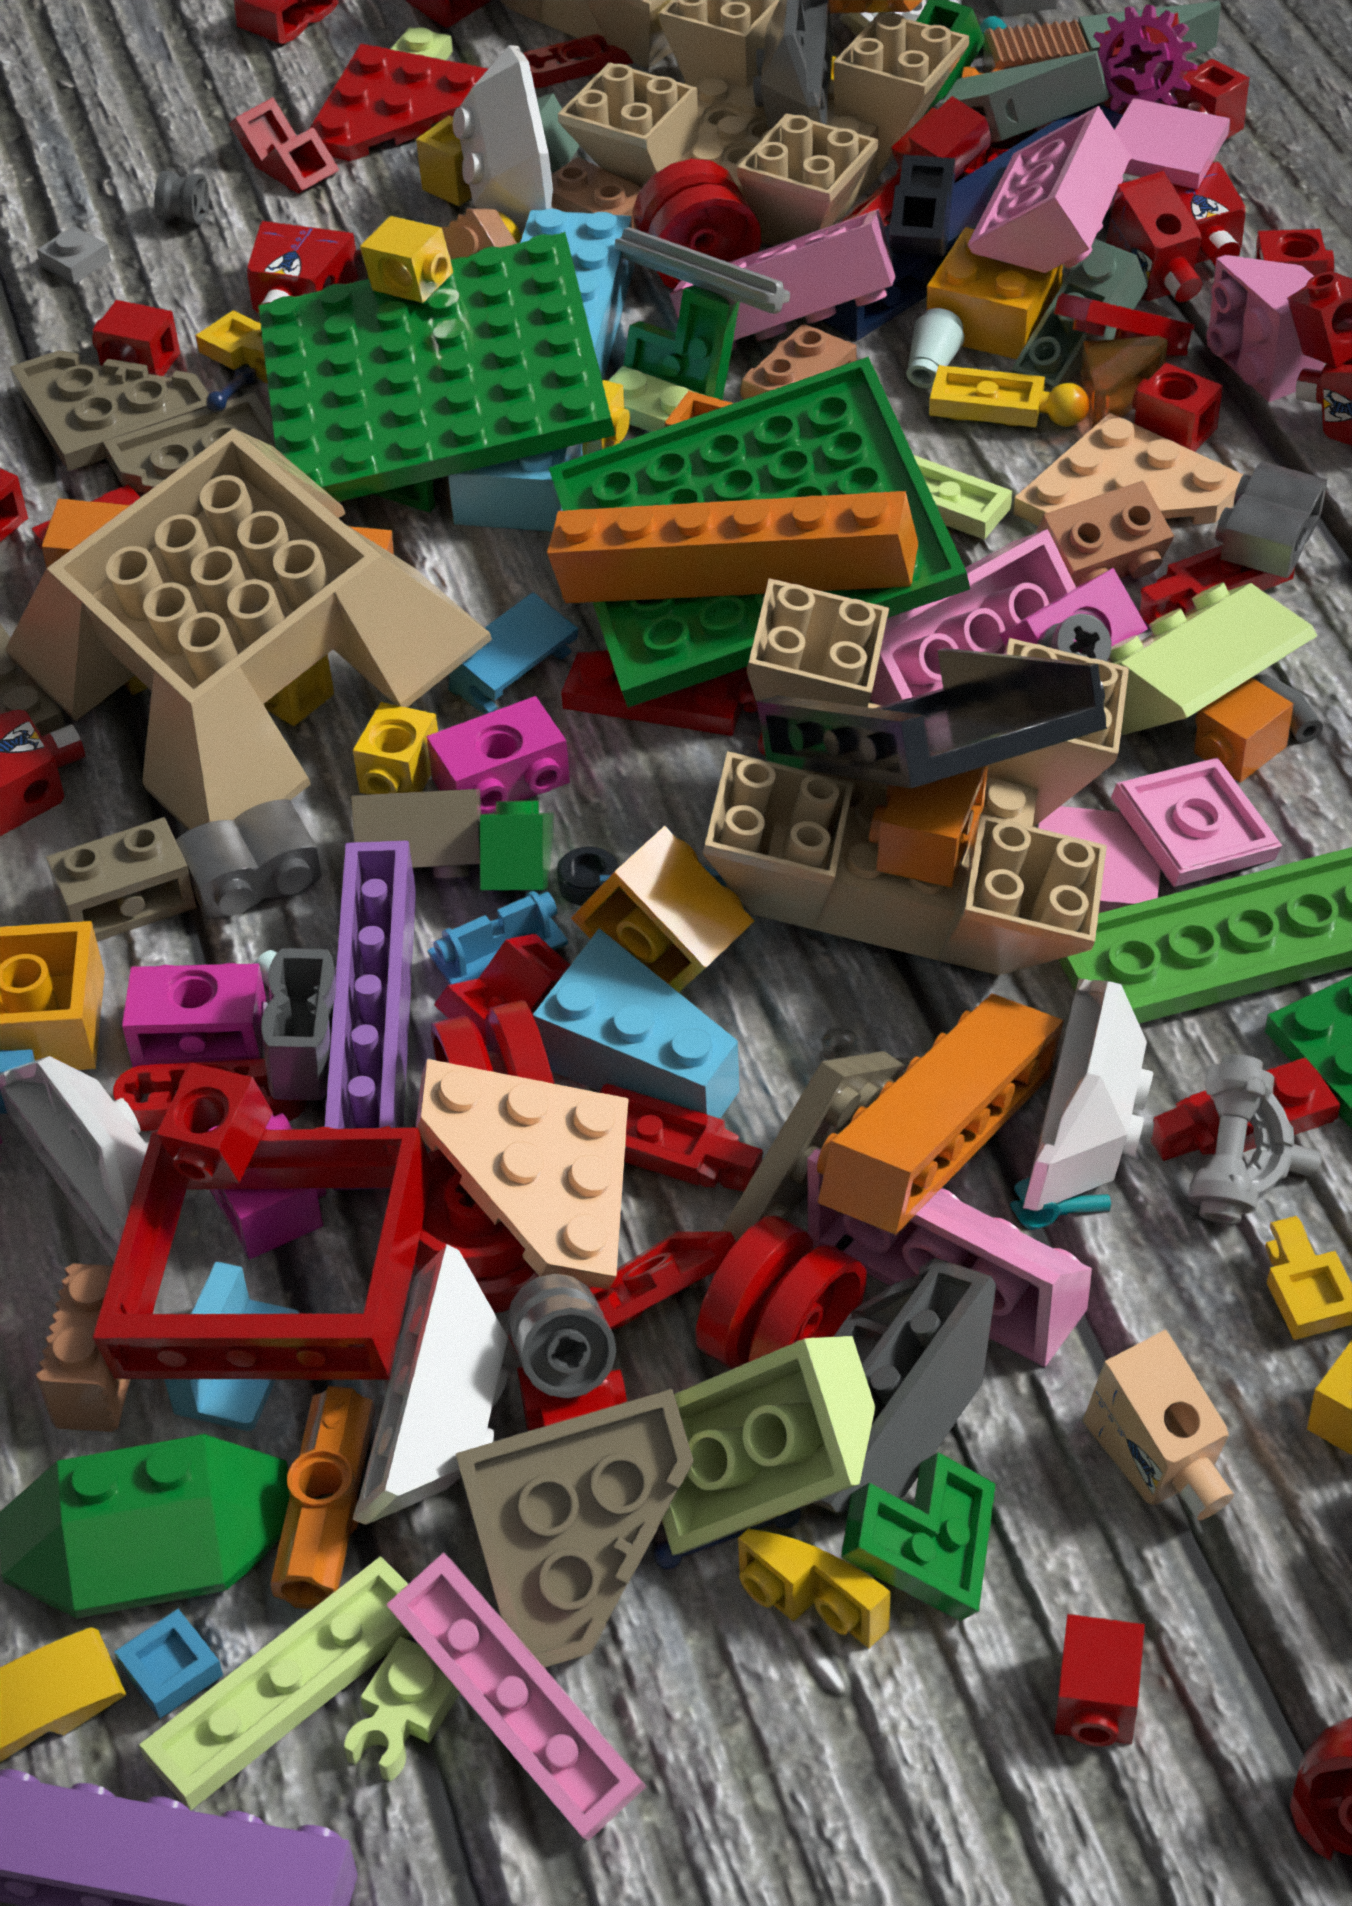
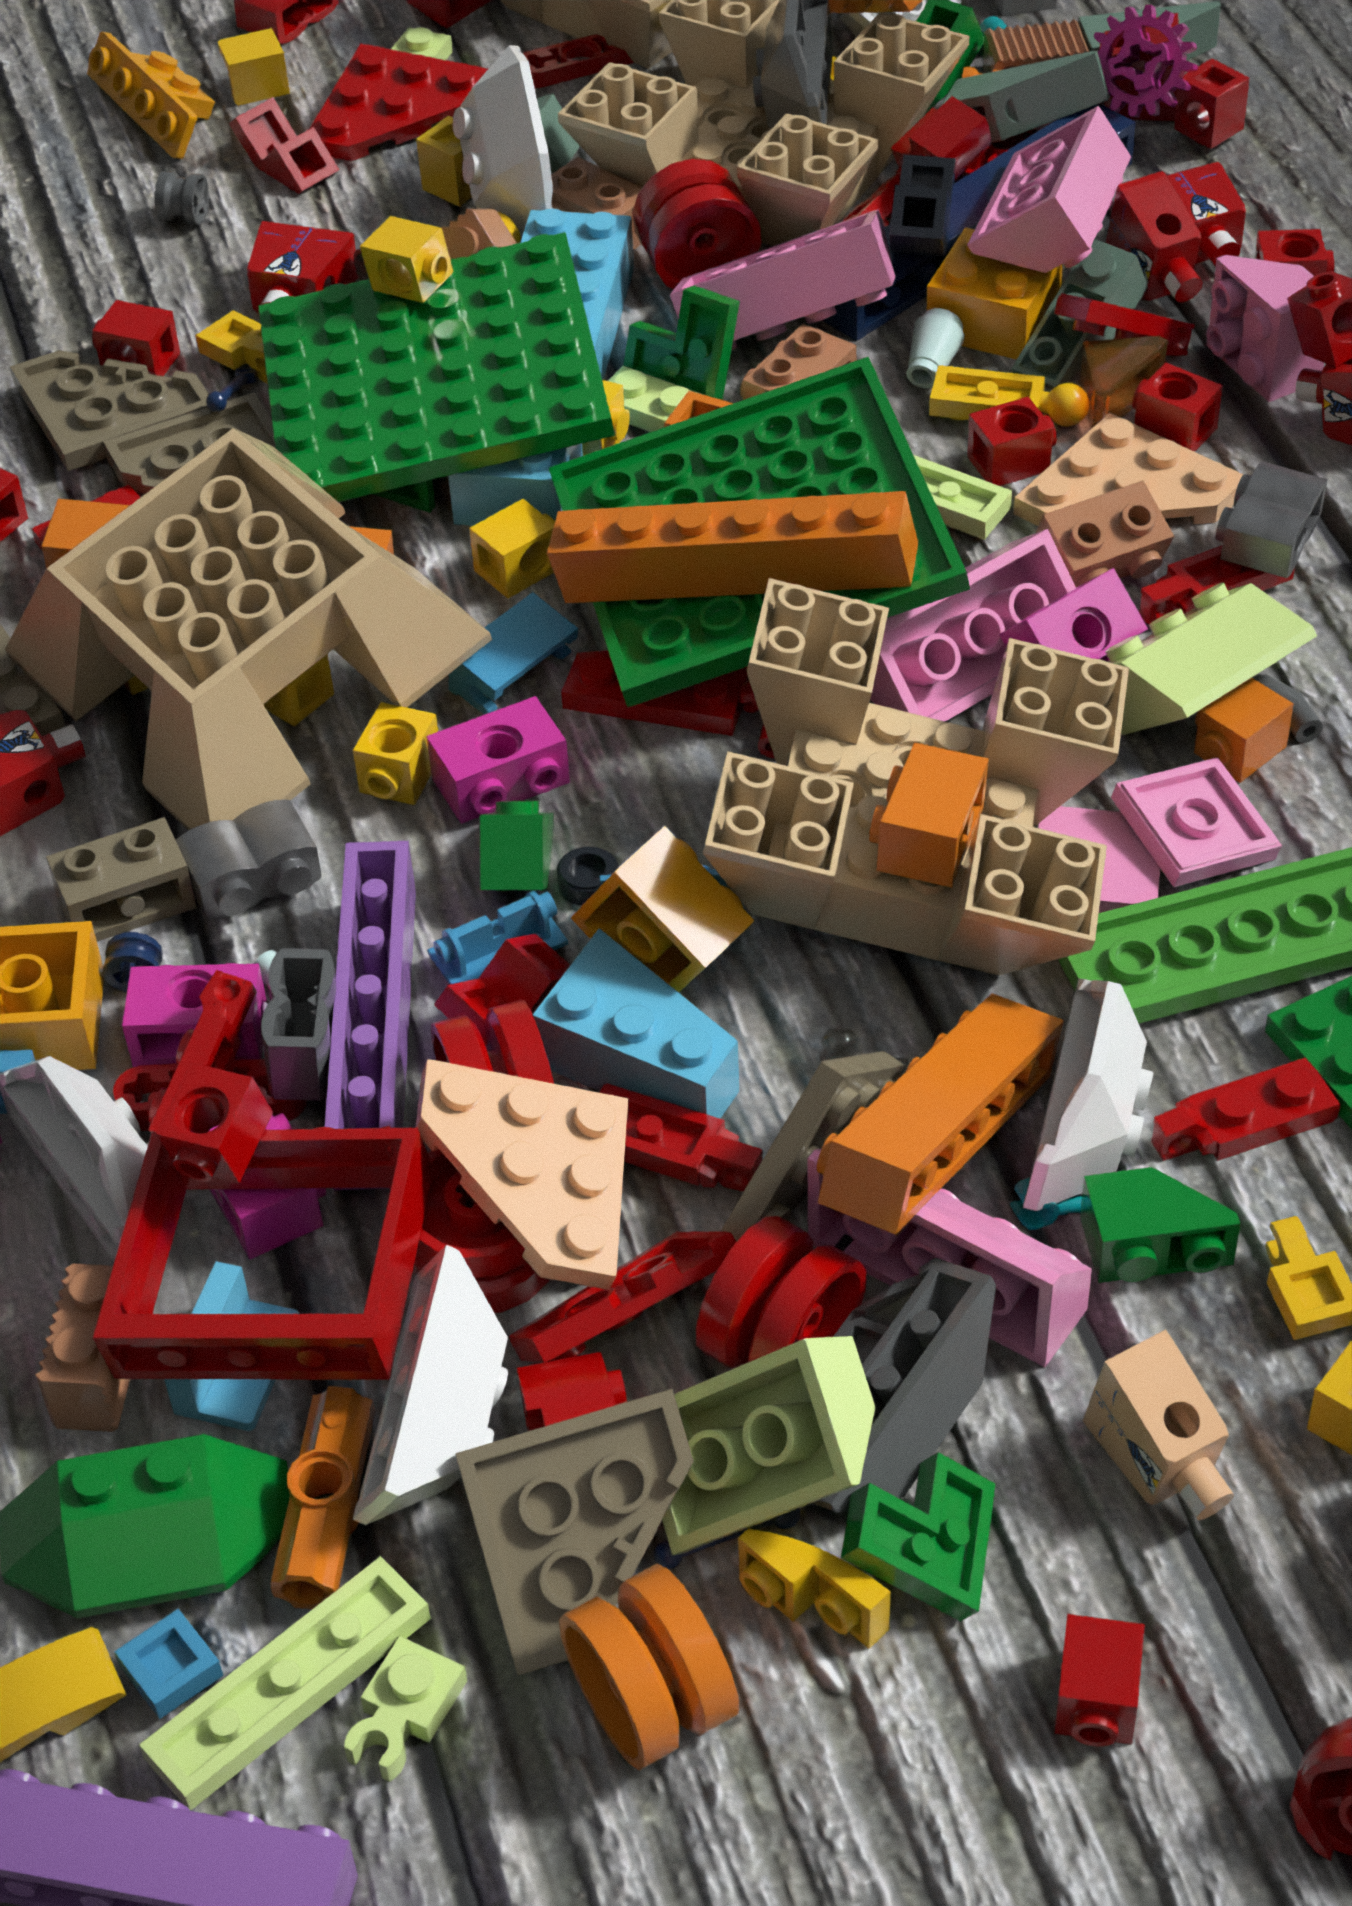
light grey plate [37,226,111,285] -> none
dark tan brick [351,789,481,878] -> none
bright pink plate [386,1552,647,1841] -> none
dark grey wheel [507,1273,616,1398] -> none
light grey axle [615,228,790,314] -> none
black panel [757,648,1107,788] -> none
dark grey wheel [1037,613,1112,662] -> none
bright pink tile [1114,98,1230,189] -> none
light grey piece [1188,1054,1321,1224] -> none
none -> light orange bracket [87,31,215,159]
none -> dark blue bush [102,932,163,992]
none -> red hinge [148,970,257,1133]
none -> yellow panel [218,28,290,106]
none -> yellow brick [469,499,555,599]
none -> orange wheel [559,1564,739,1771]
none -> red brick [967,396,1057,486]
none -> green slope [1080,1167,1241,1283]

